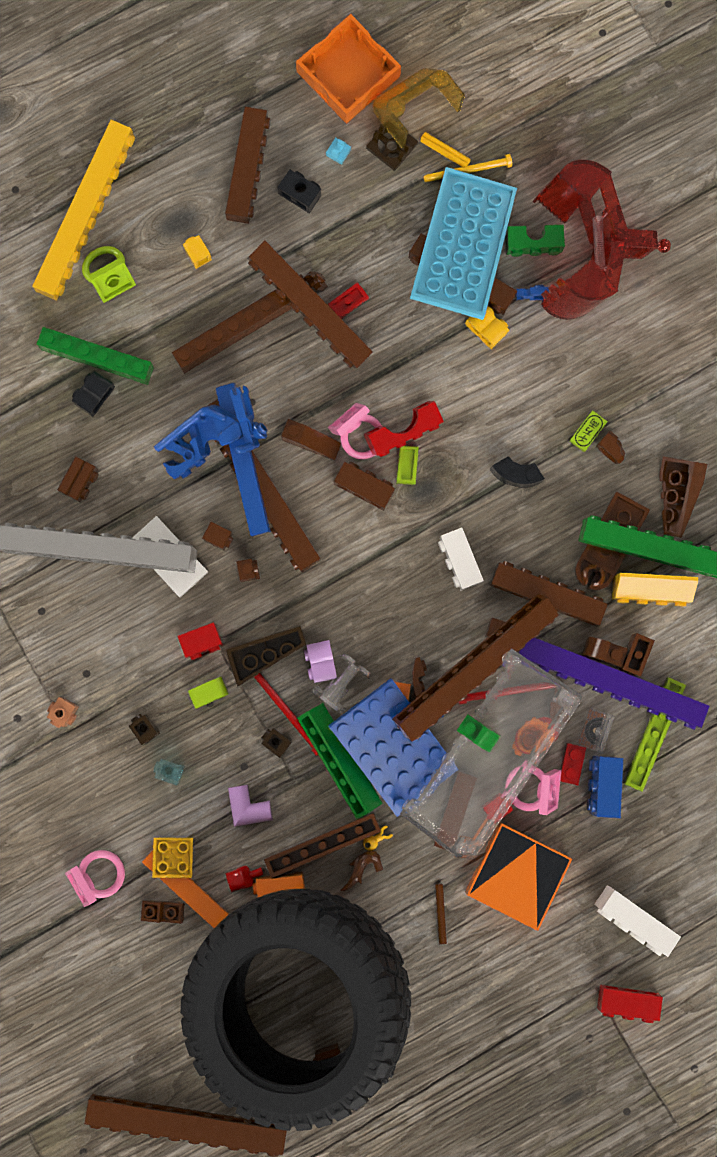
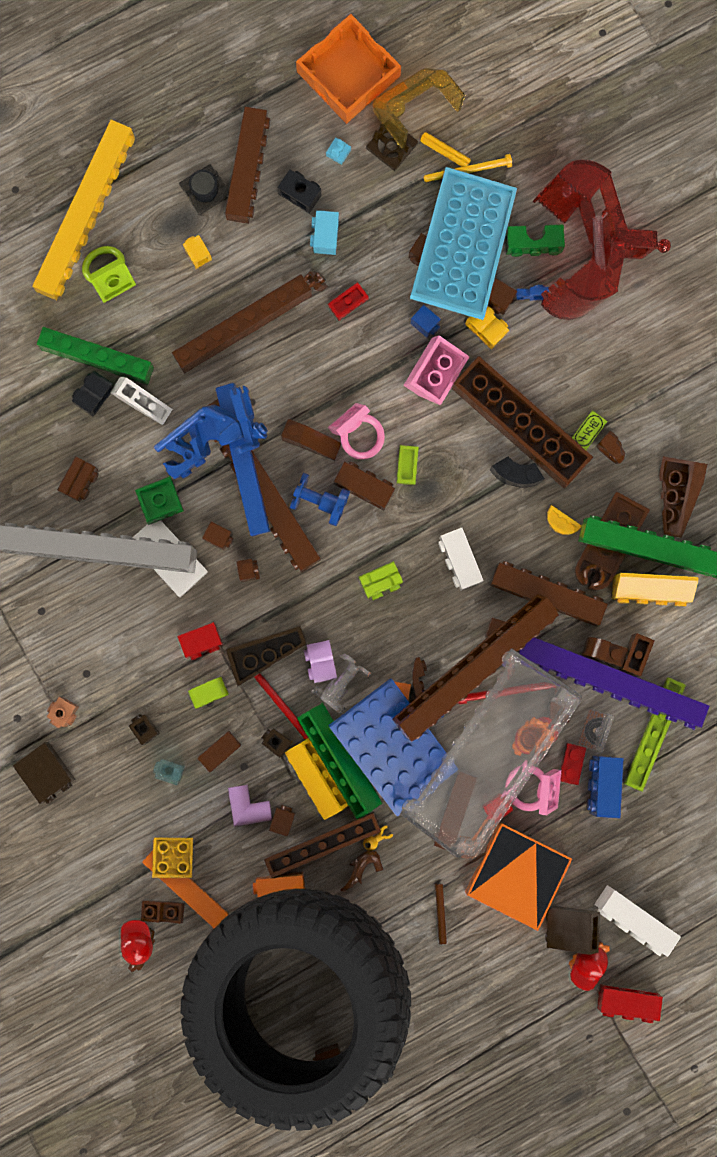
bright pink tile [65,850,125,907] -> none
reddish brown brick [84,1094,287,1157] -> none
red piece [225,865,264,893] -> none
reddish brown brick [247,240,373,368] -> none
red arch [363,401,444,457] -> none
green brick [457,714,502,752] -> none
none -> dark brown brick [13,742,76,804]
none -> white slope [110,377,173,425]
none -> red hair [121,920,155,972]
none -> green tile [135,476,184,525]
none -> piece [179,164,229,215]
none -> reddish brown slope [197,731,241,772]
none -> reddish brown brick [269,805,295,837]
none -> yellow brick [284,738,348,820]
none -> blue piece [290,473,350,526]
none -> medium azure brick [310,210,339,255]
none -> lime brick [358,561,403,600]
none -> bright pink slope [404,335,469,405]
none -> blue brick [410,305,441,338]
none -> reddish brown brick [452,356,593,489]
none -> dark brown brick [545,906,600,955]
none -> yellow tile [547,505,582,535]
none -> red hair [569,942,610,991]

